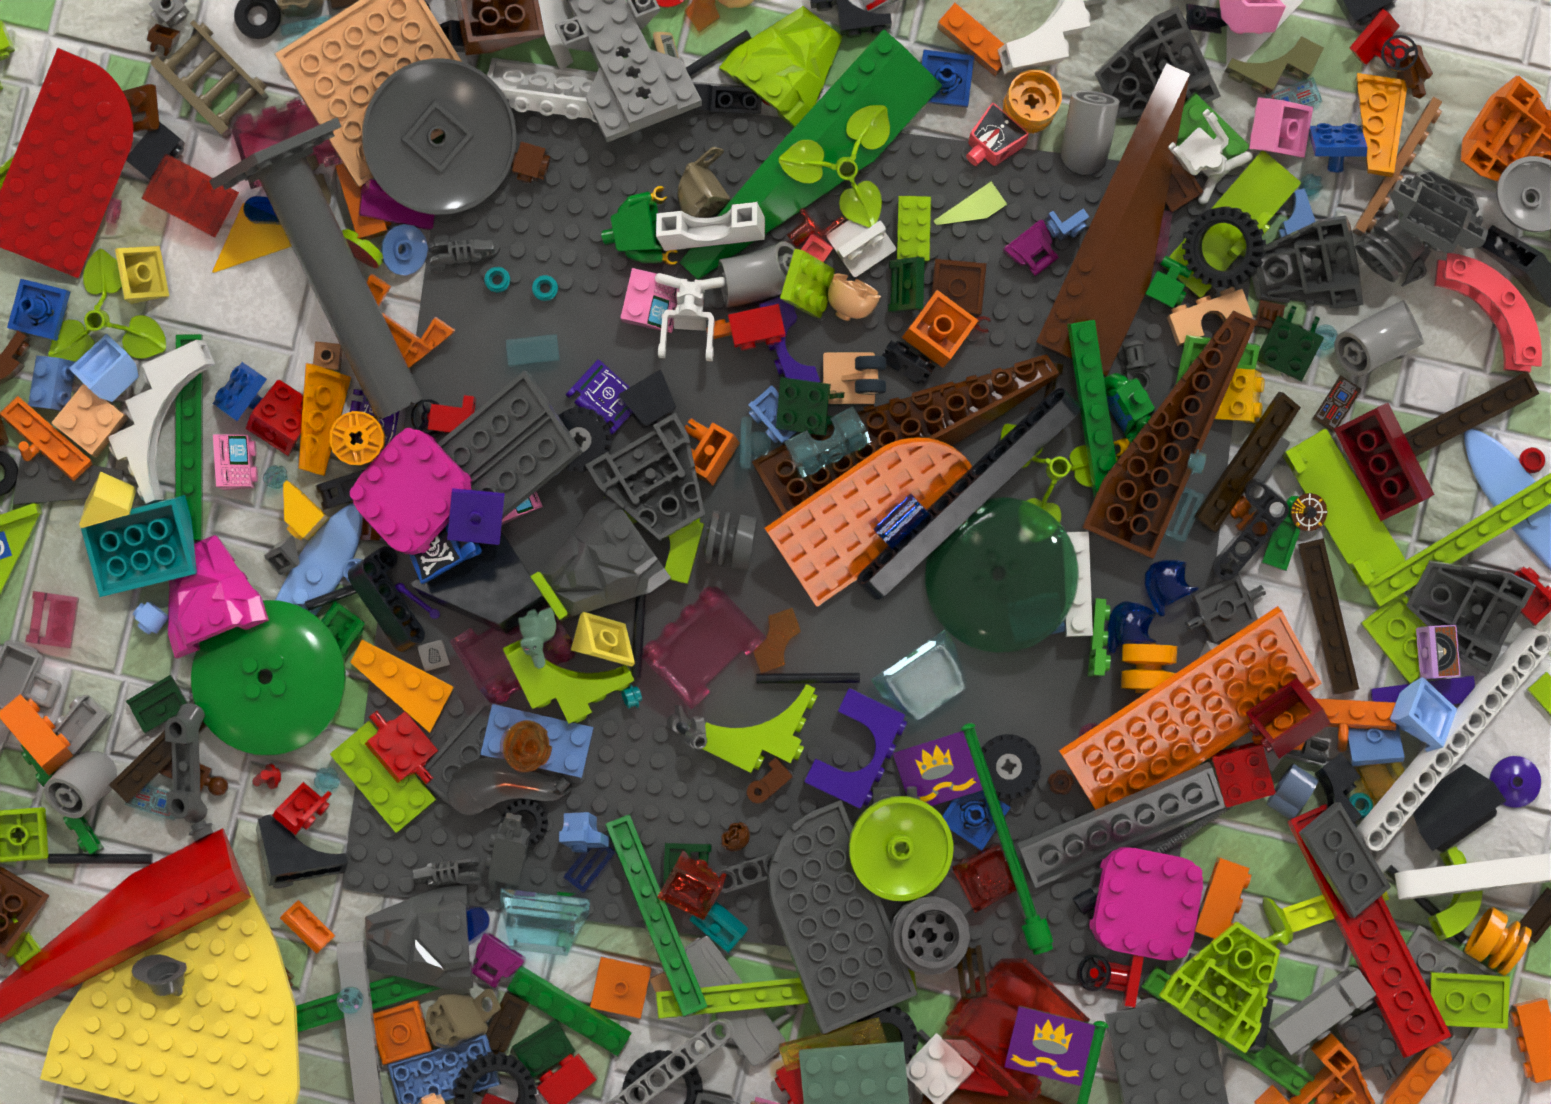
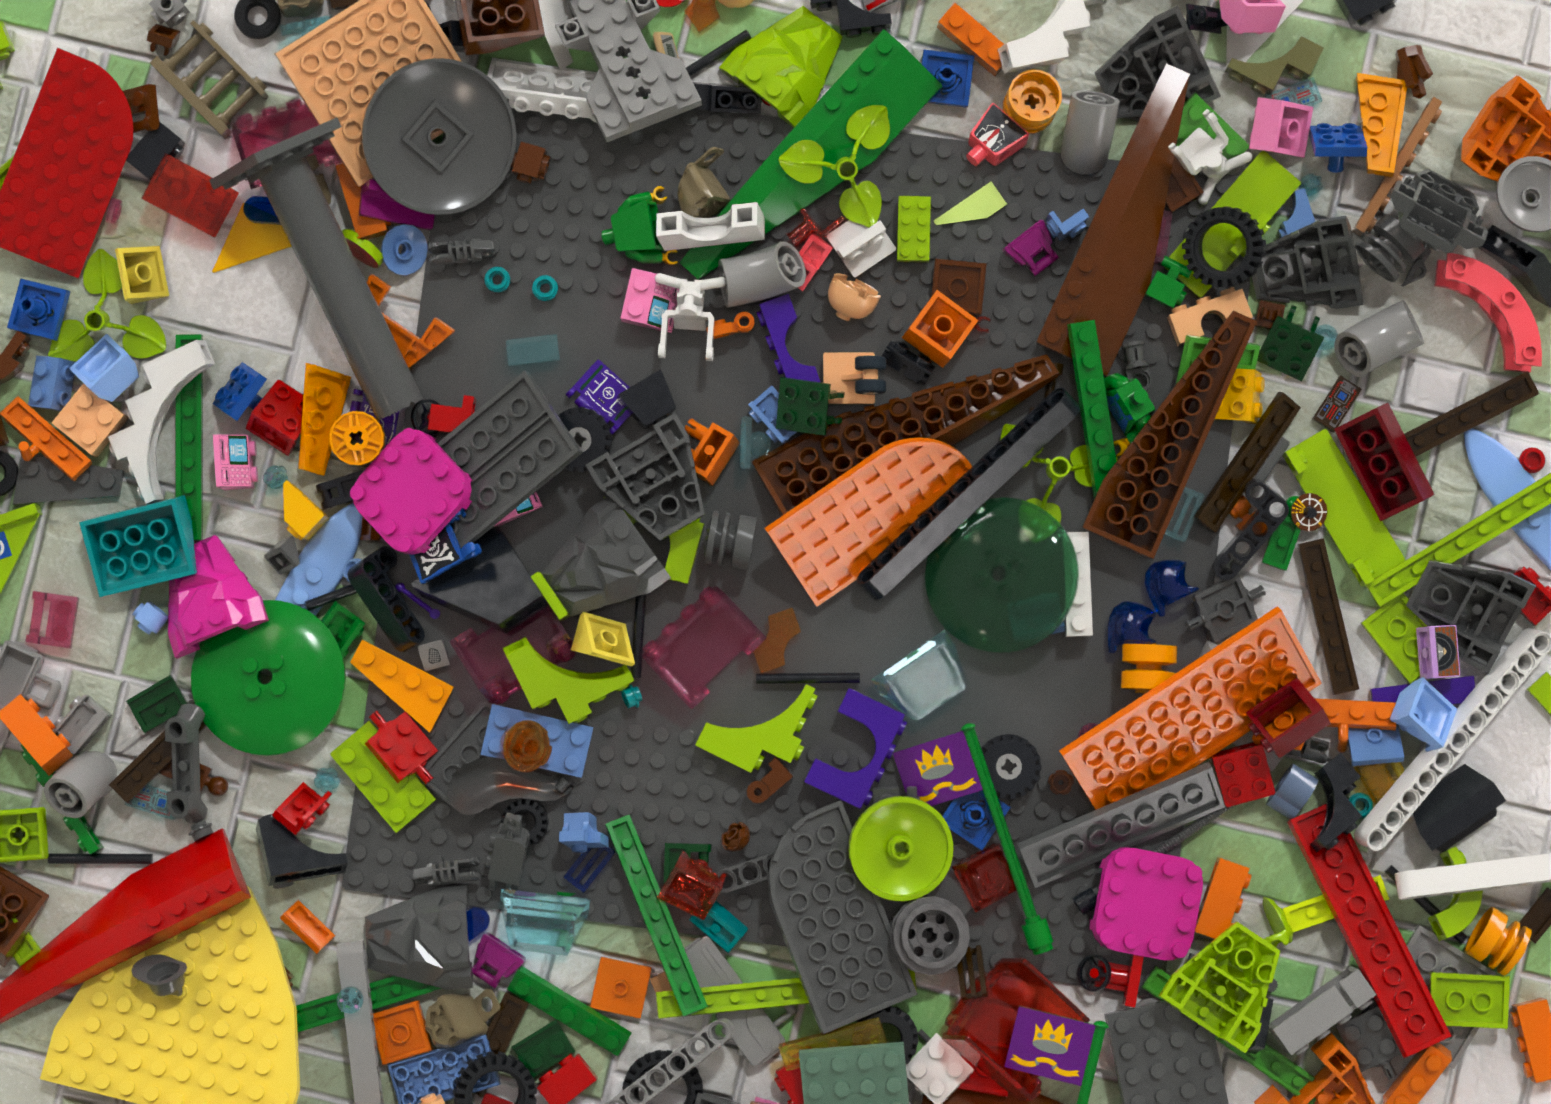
light yellow slope [79,472,136,528] -> none
red plate [252,763,281,789] -> none
medium nougat plate [313,341,343,372] -> none
dark purple plate [447,488,505,545] -> none
sand green animal [518,608,556,669] -> none
flat silver piece [667,702,707,750] -> none
red brick [728,304,785,351] -> none
lime plate [780,249,835,318] -> none
clear light blue arch [784,406,871,478] -> none
clear blue tile [873,494,930,549] -> none
dark green plate [888,257,925,313] -> none
bright green plate [1088,598,1111,677] -> none
clear light blue plate [1187,449,1207,475] -> none
dark grey tile [1298,802,1391,918] -> none
red piece [1349,9,1418,72] -> none
dark purple dish [1489,756,1541,808] -> none

